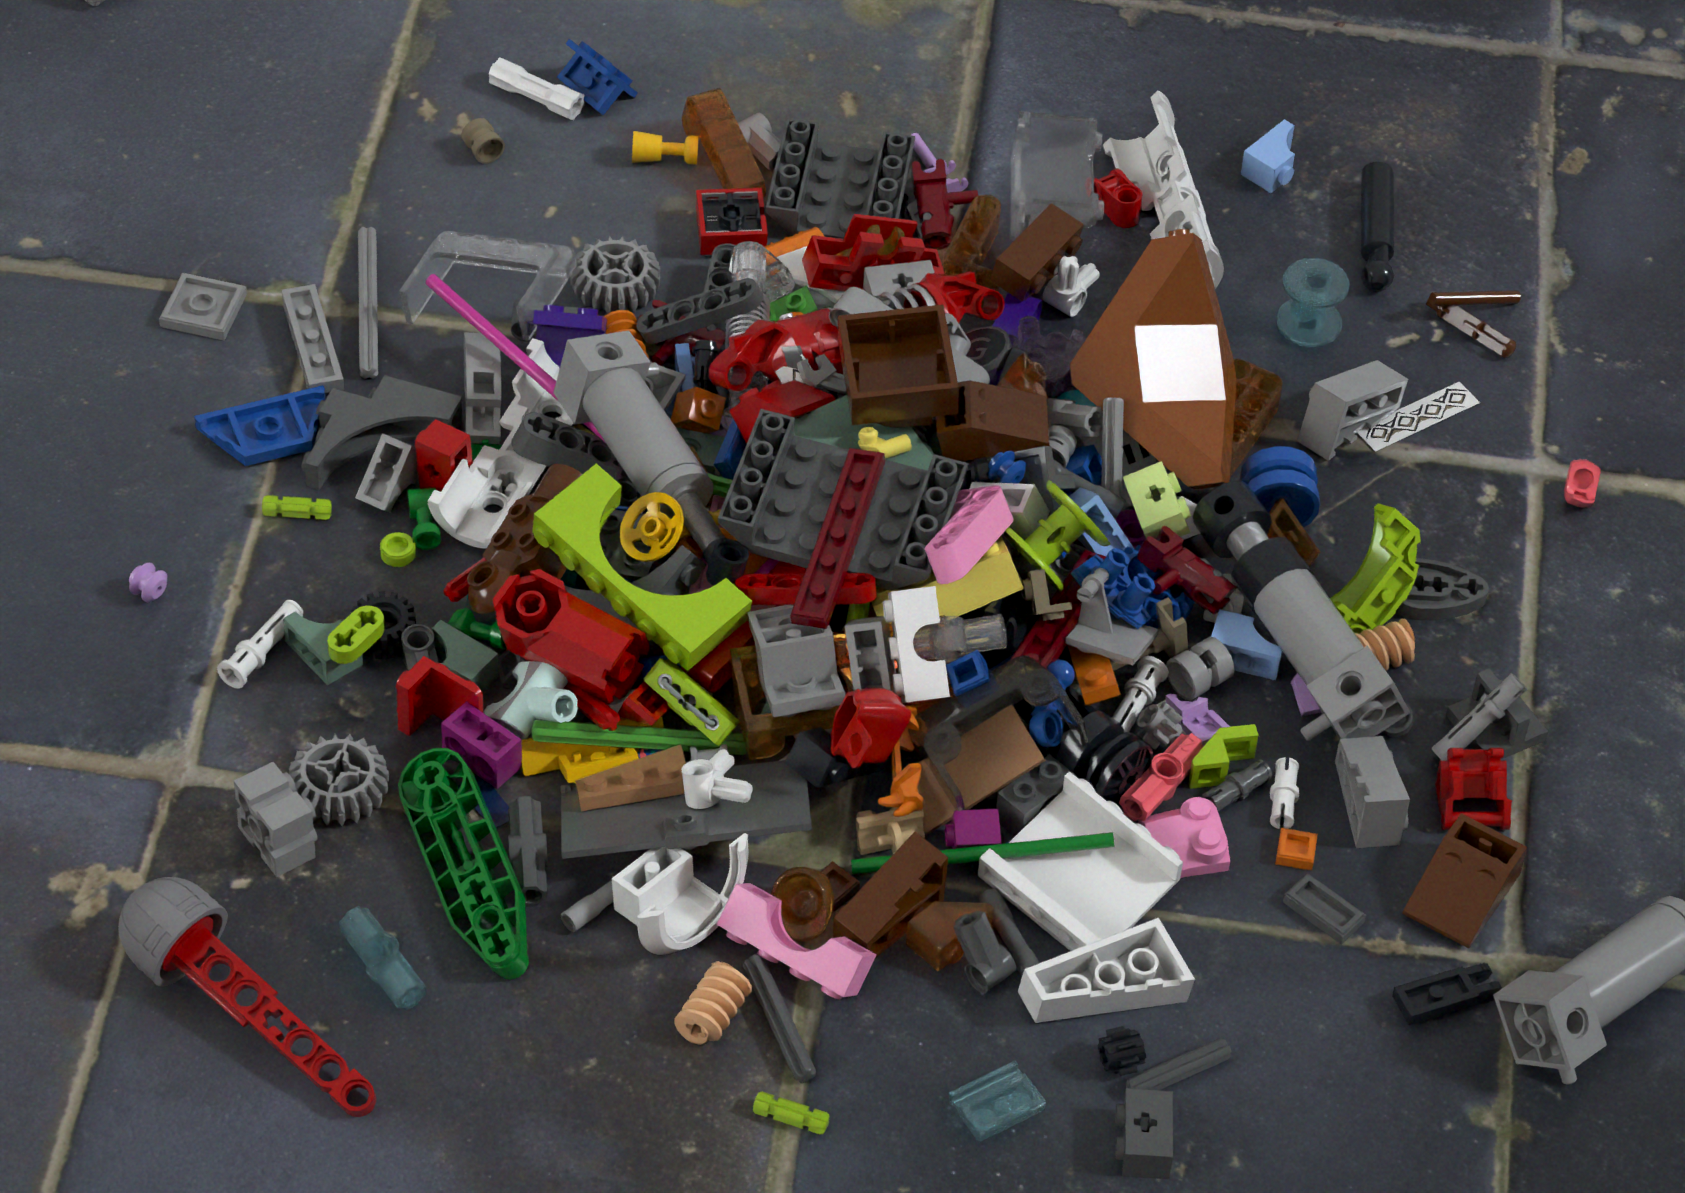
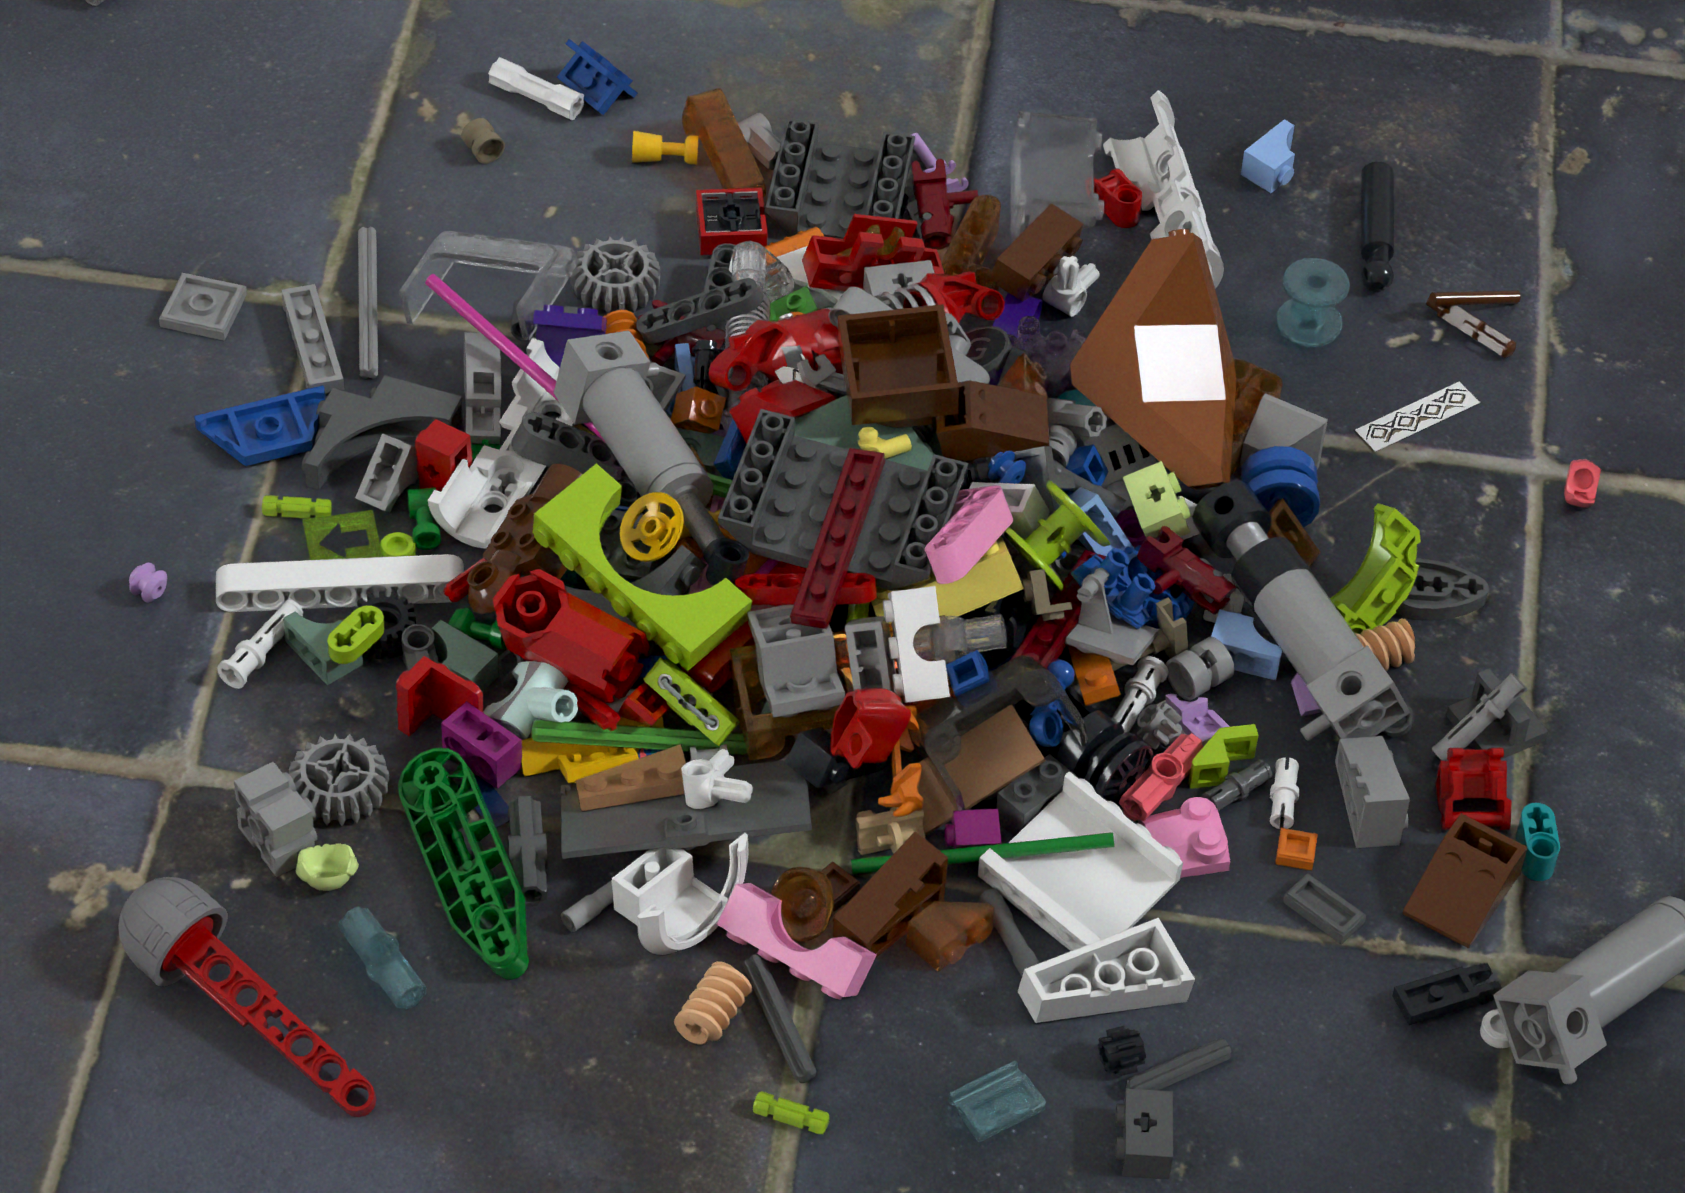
dark grey piece [953,910,1016,993] -> none
light grey axle [1101,397,1124,497] -> none
light grey wedge [1297,360,1408,461] -> none
none -> white beam [216,554,464,612]
none -> yellowish green hair [296,843,359,891]
none -> clear neon green tile [303,510,383,560]
none -> light grey slope [1240,393,1328,469]
none -> white tile [1480,1009,1510,1048]
none -> teal beam [1515,803,1560,881]

